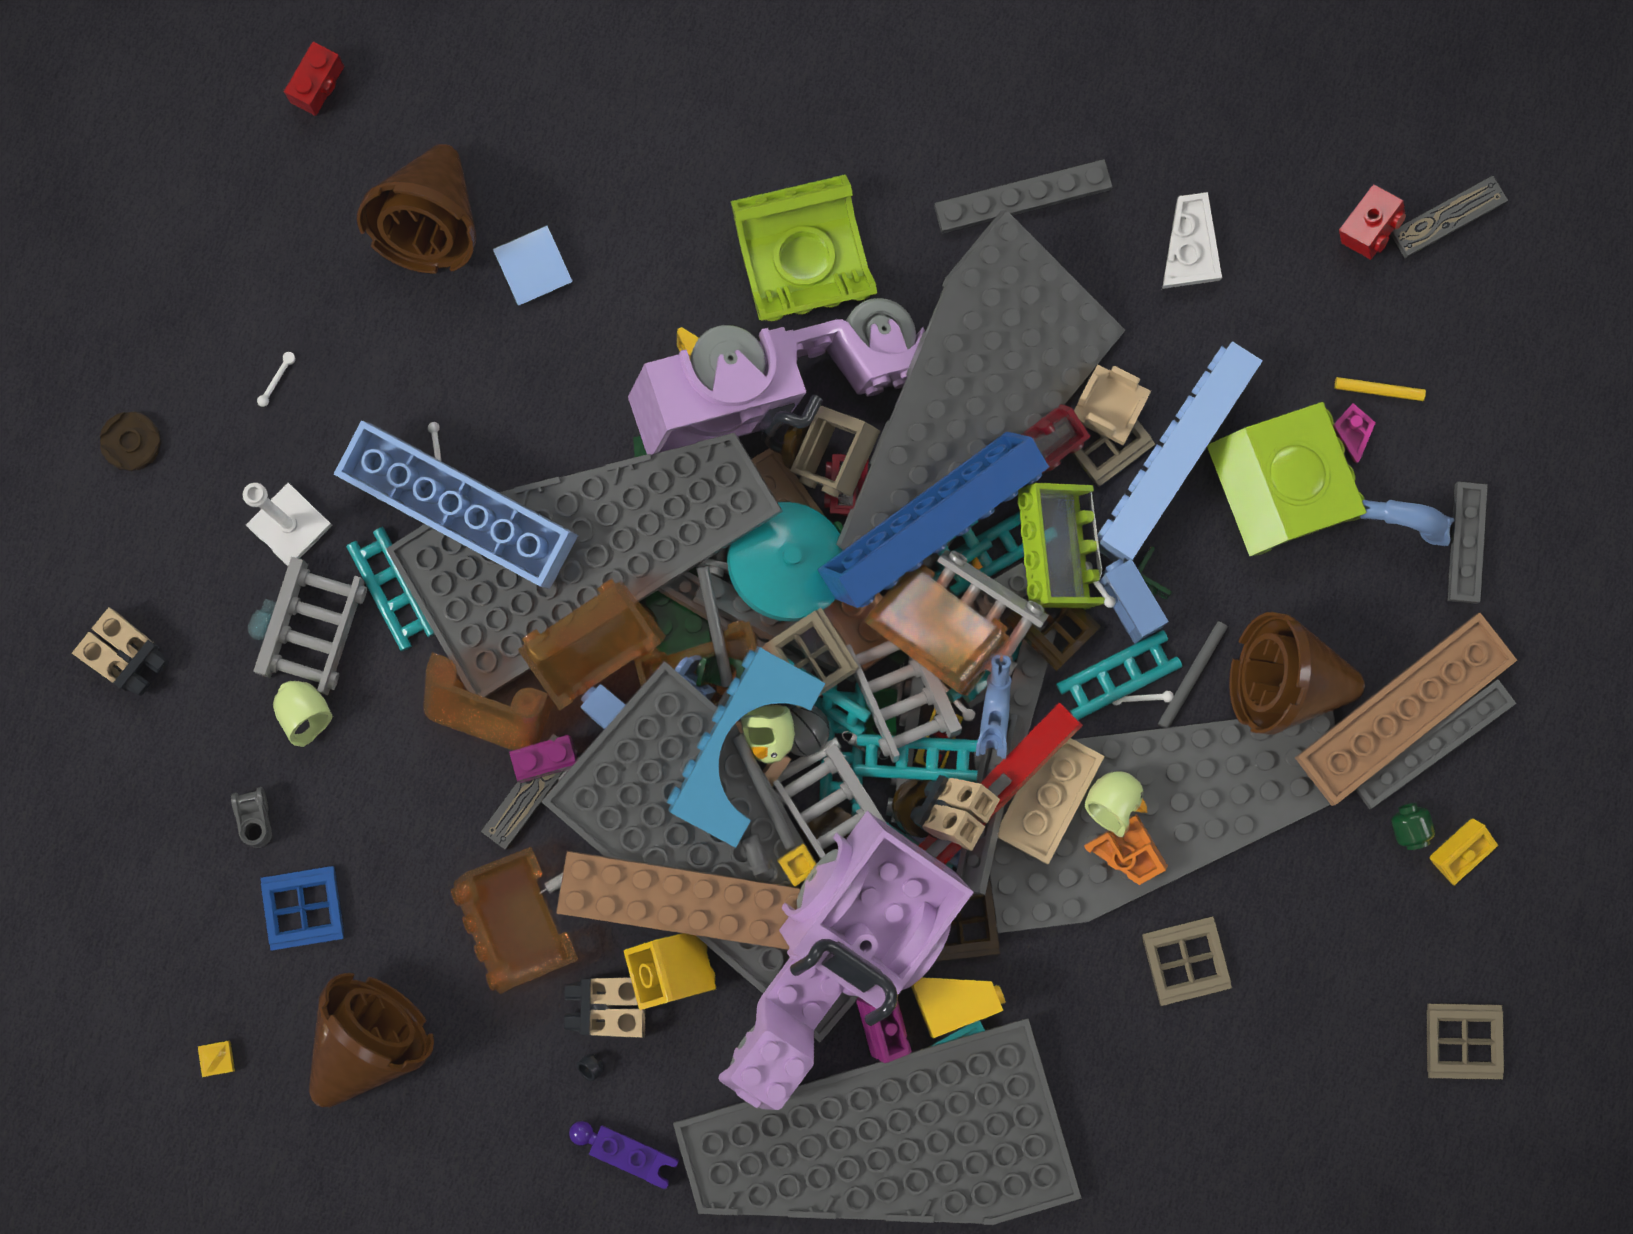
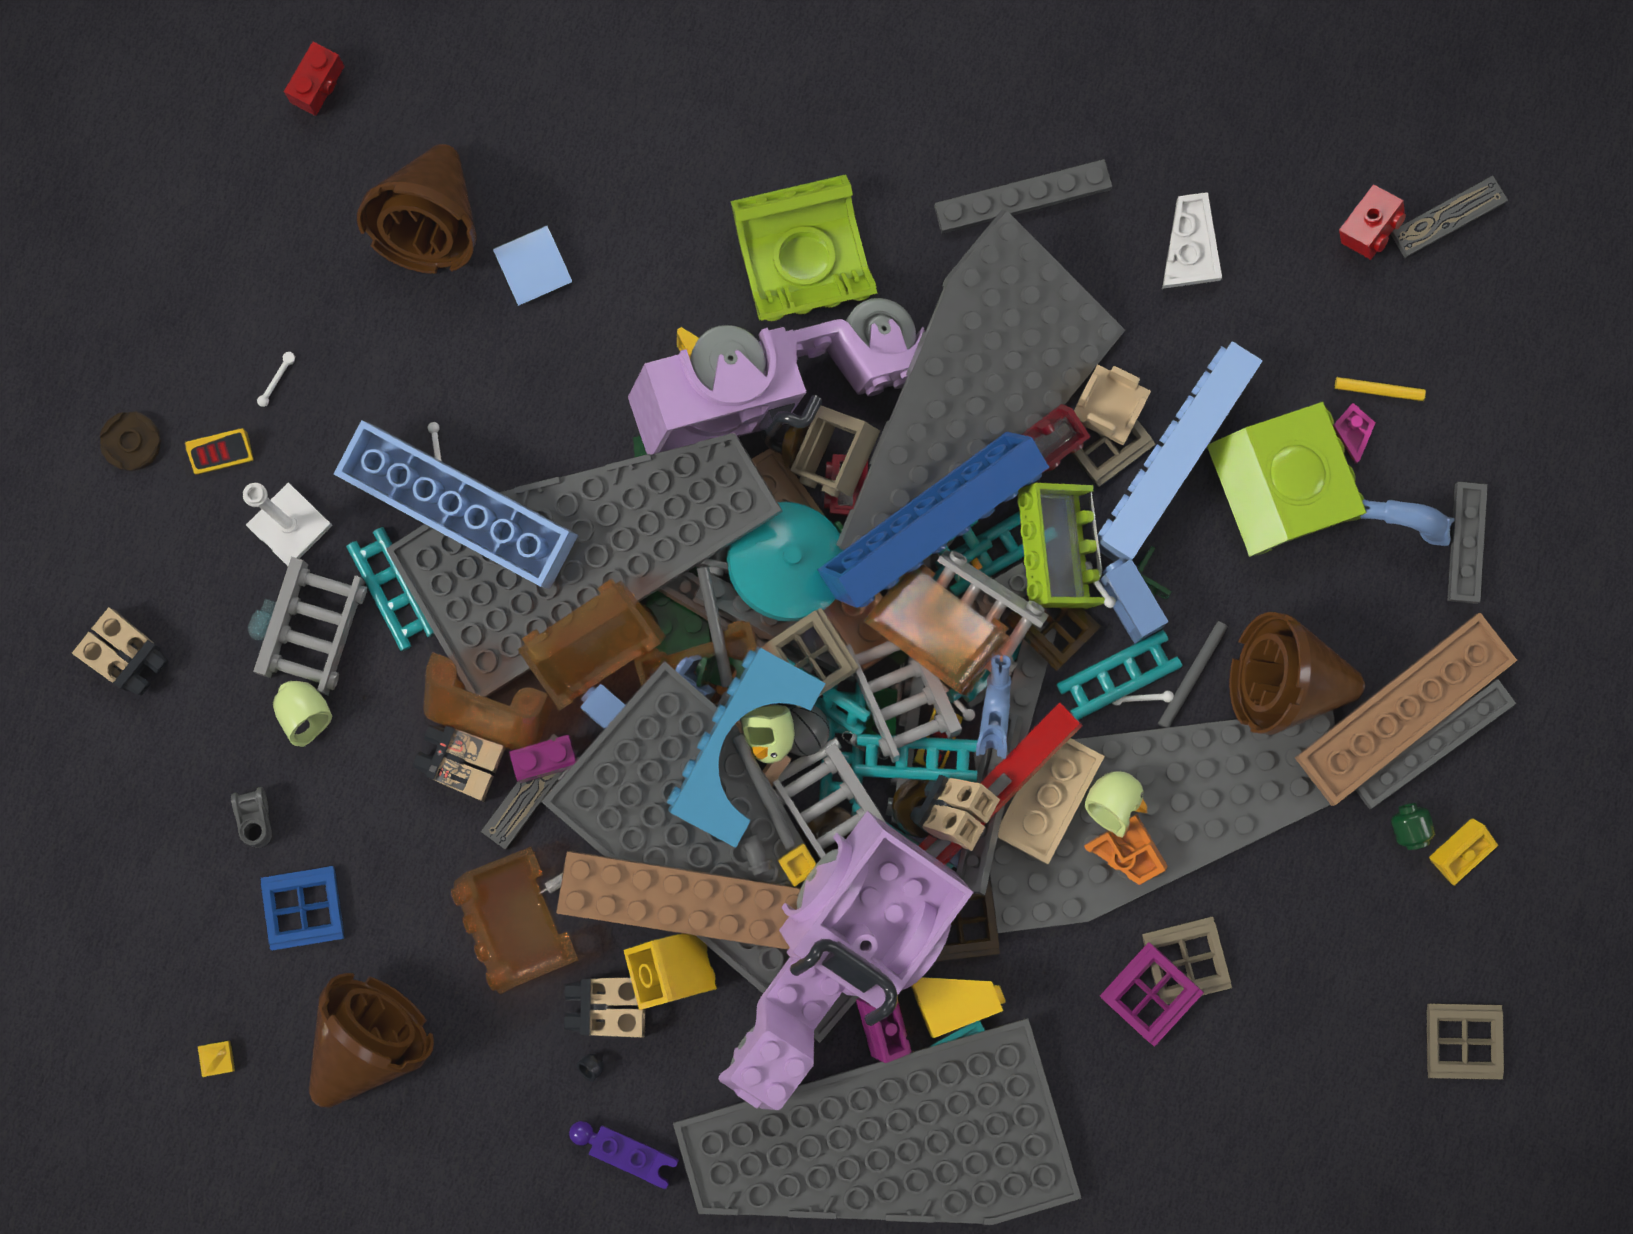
none -> slope [185,428,254,475]
none -> hips [413,725,505,802]
none -> magenta piece [1100,942,1204,1047]

